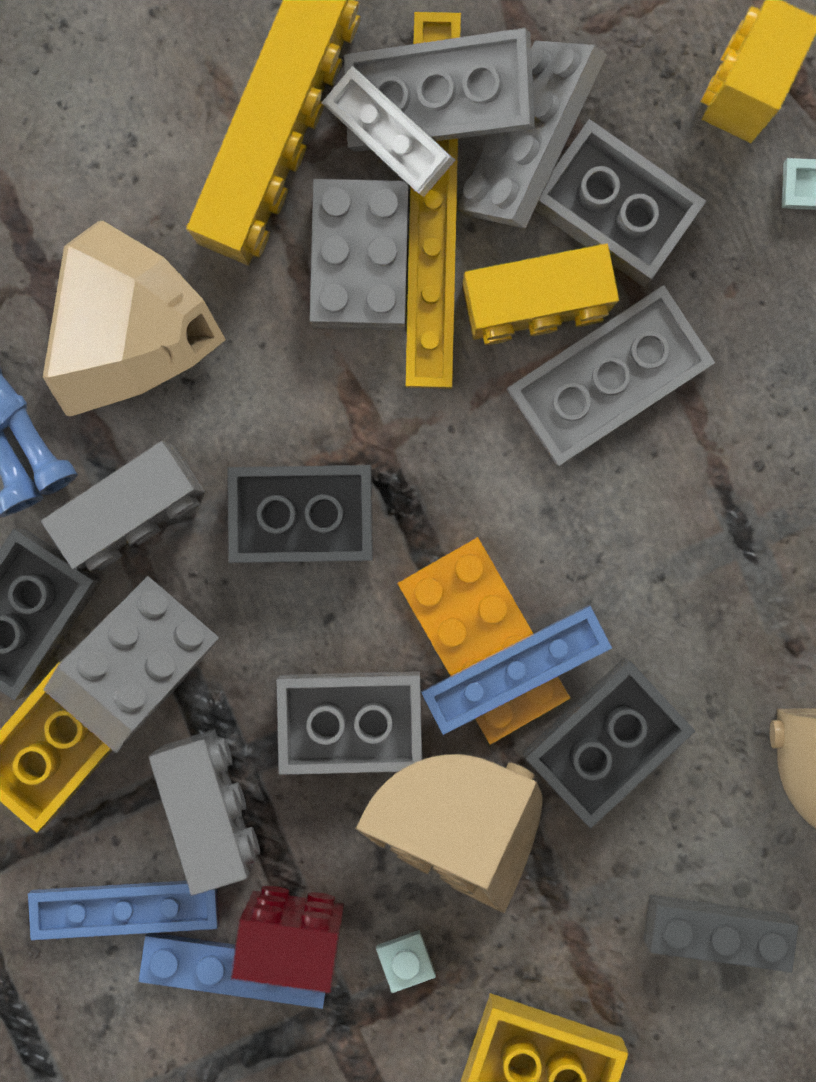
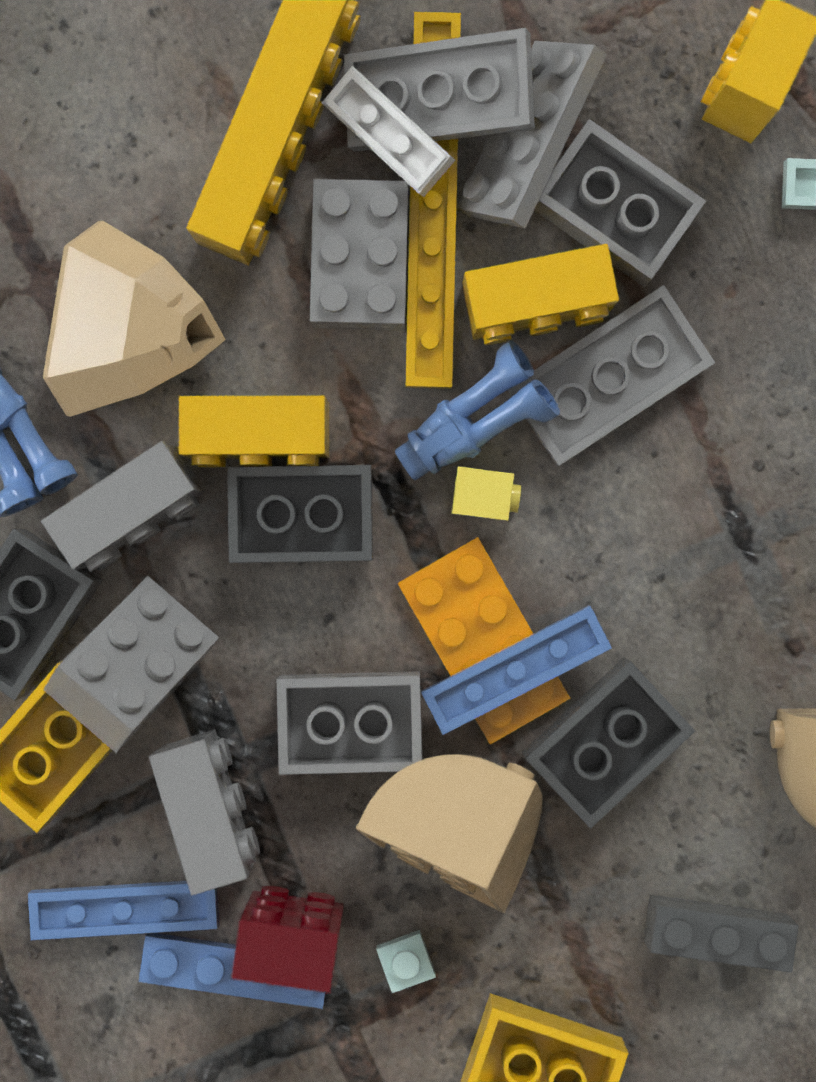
none -> yellow brick [179,396,329,468]
none -> medium blue piece [395,340,560,480]
none -> light yellow brick [451,466,521,521]

